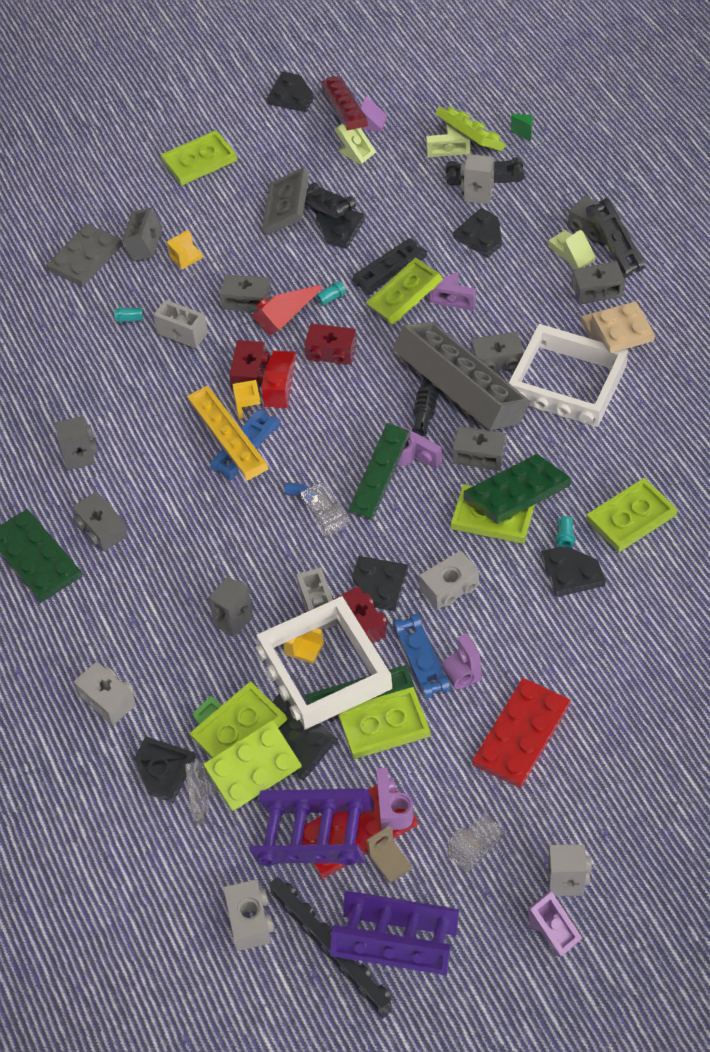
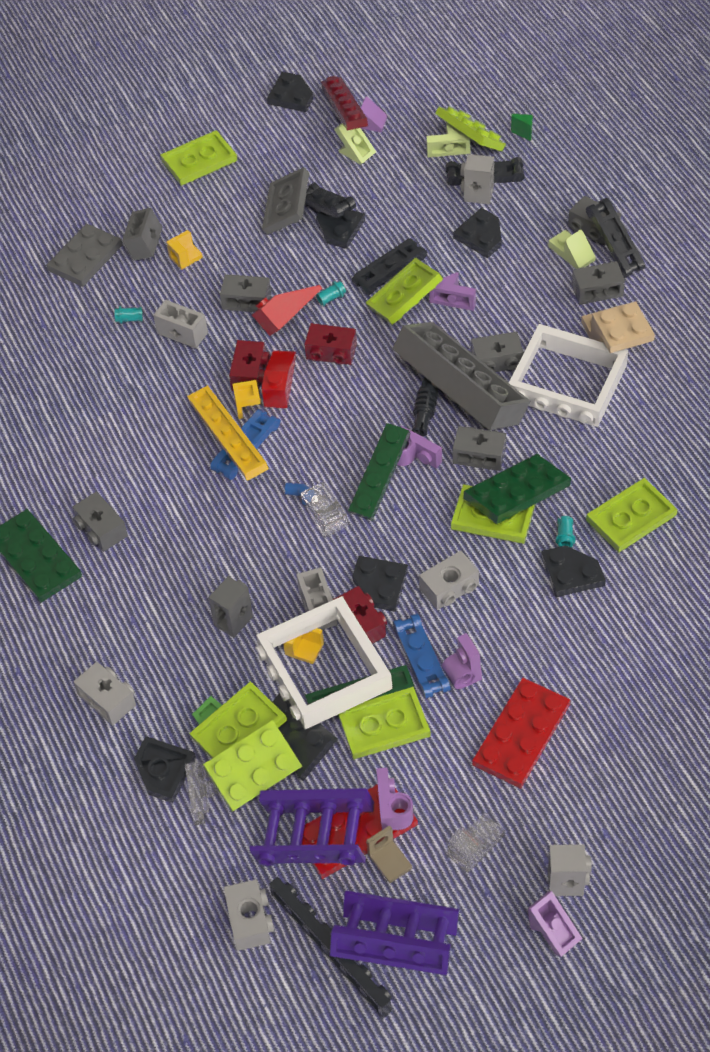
dark grey brick [55,416,98,471] -> none

